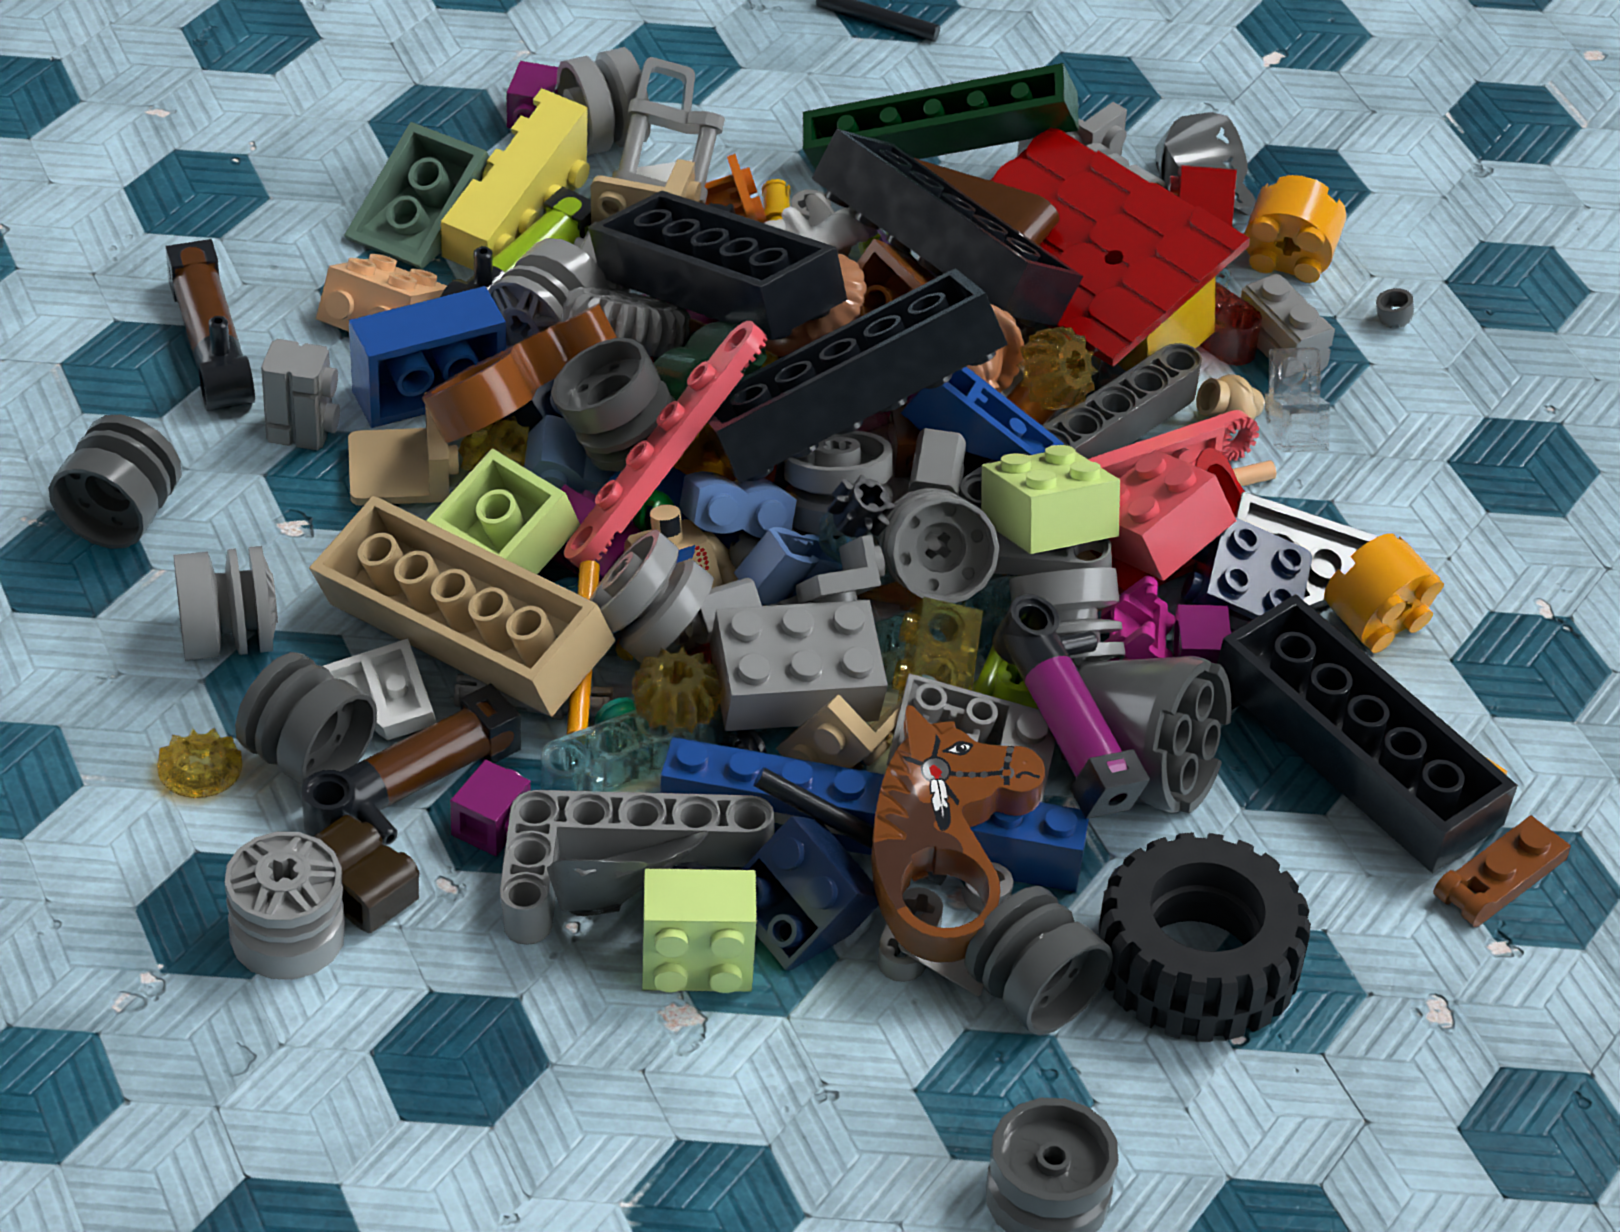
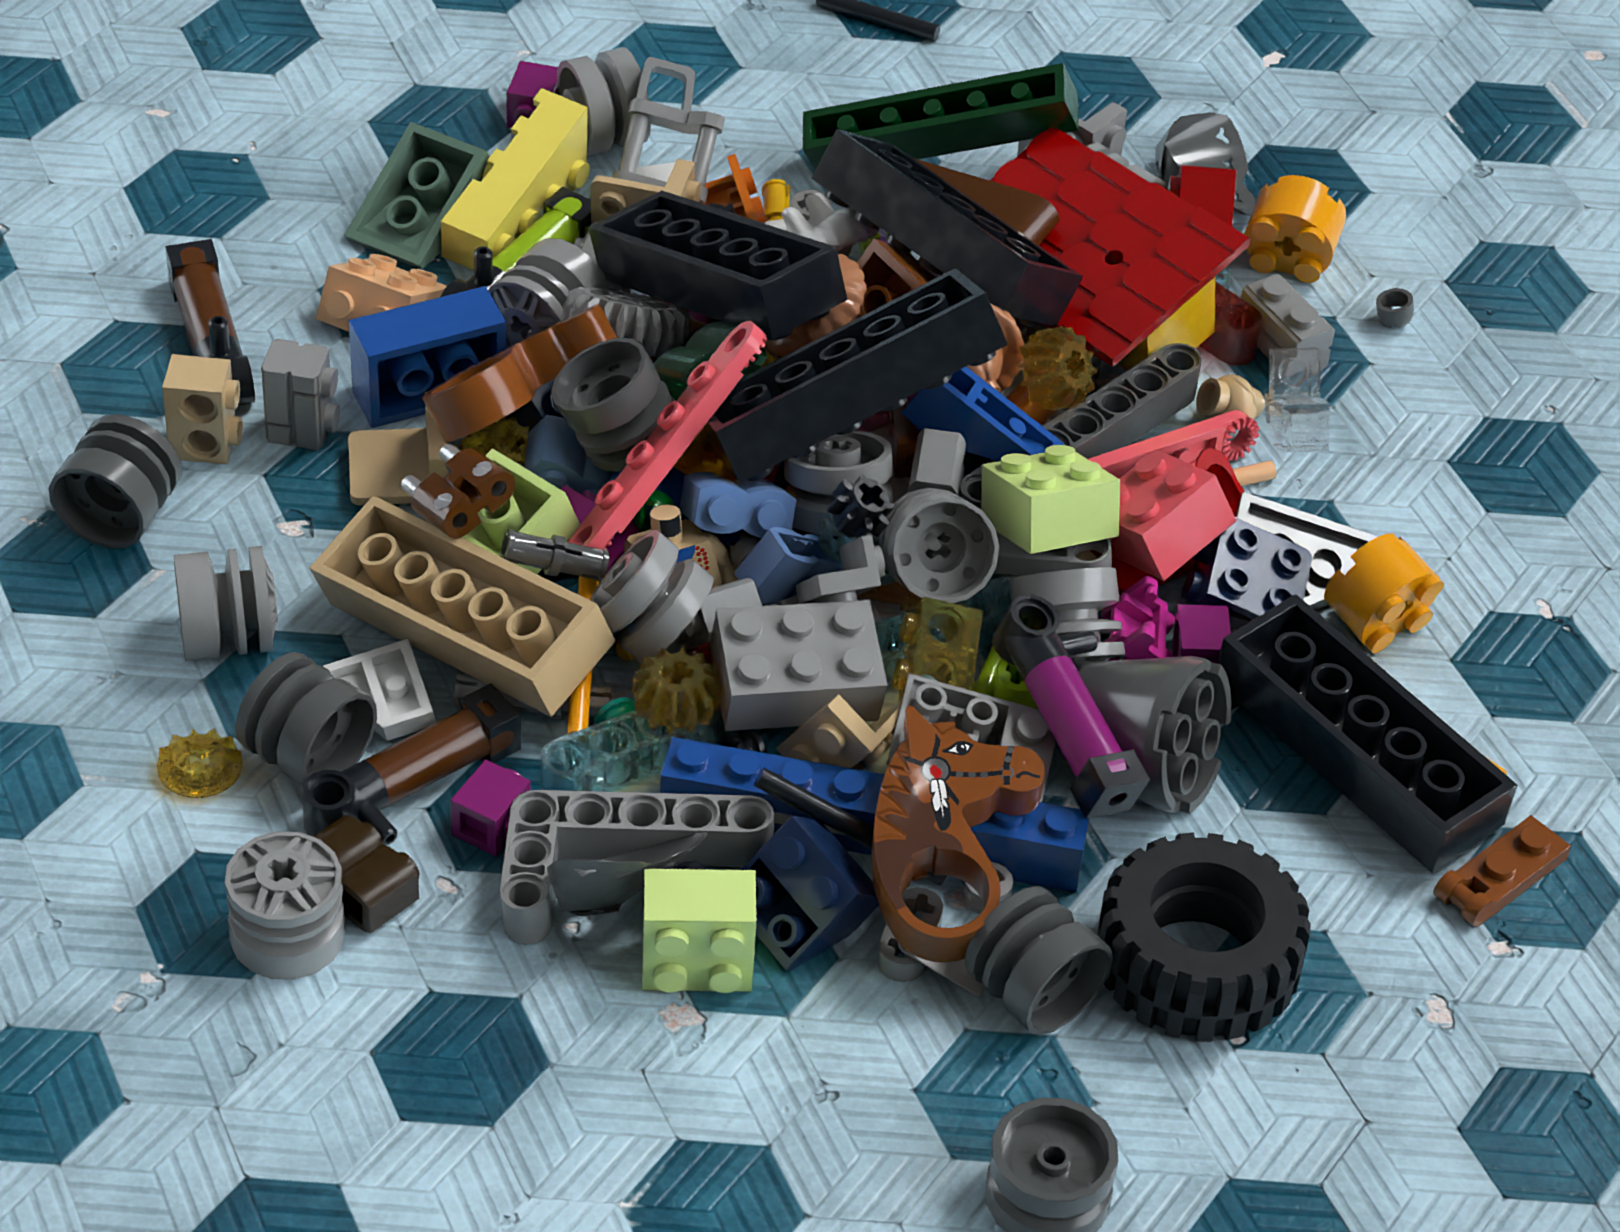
none -> tan brick [162,354,243,464]
none -> reddish brown piece [401,444,515,539]
none -> dark grey pin [500,529,609,582]

